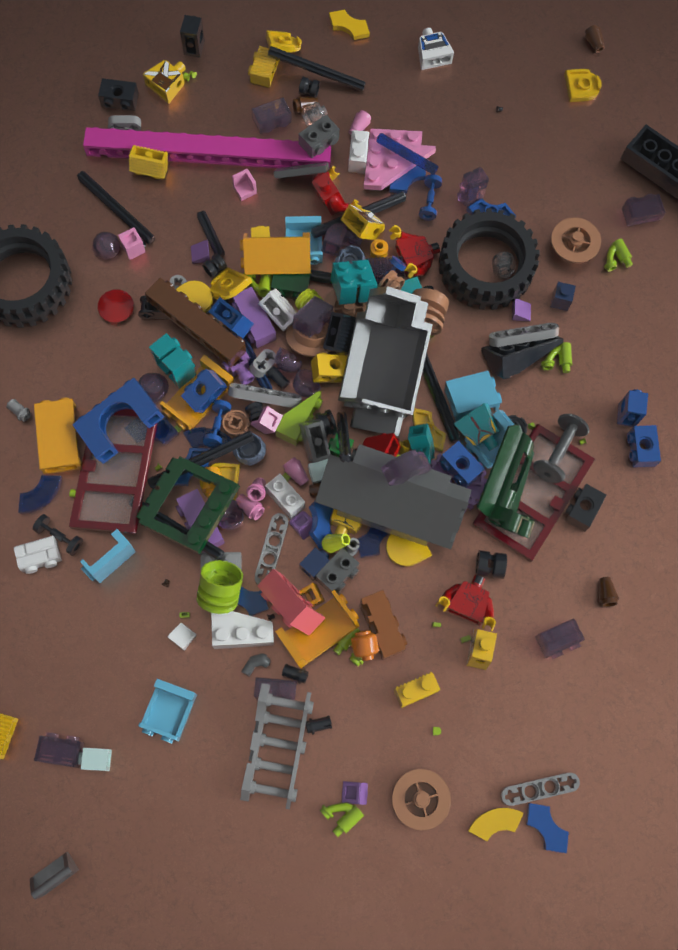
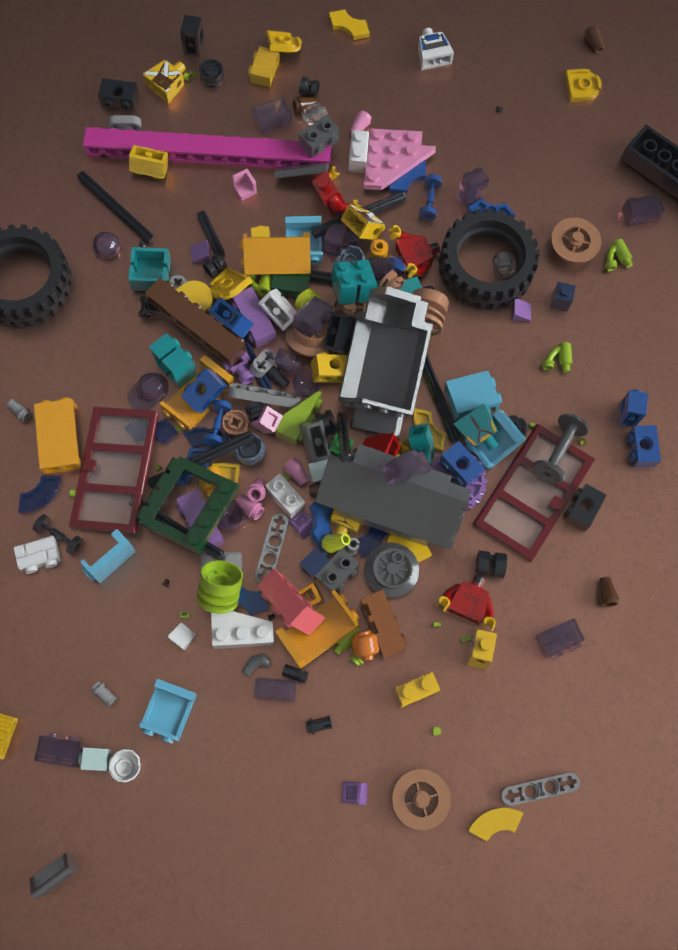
blue arch [72,378,164,464] -> none
red dish [97,289,135,325] -> none
bright pink panel [118,228,146,260] -> none
light grey fence [240,683,314,810] -> none
black axle [268,46,366,91] -> none
lime plant [320,803,364,837] -> none
clear blue axle [376,133,439,175] -> none
dark green panel [477,424,535,539] -> none
black wedge [481,336,563,379] -> none
light grey beam [489,323,559,347] -> none
blue tile [526,803,569,853] -> none
none -> light grey pin [91,681,117,707]
none -> white hair [109,749,141,783]
none -> teal piece [128,247,171,291]
none -> black wheel [199,59,224,88]
none -> dark grey wheel [364,543,419,598]

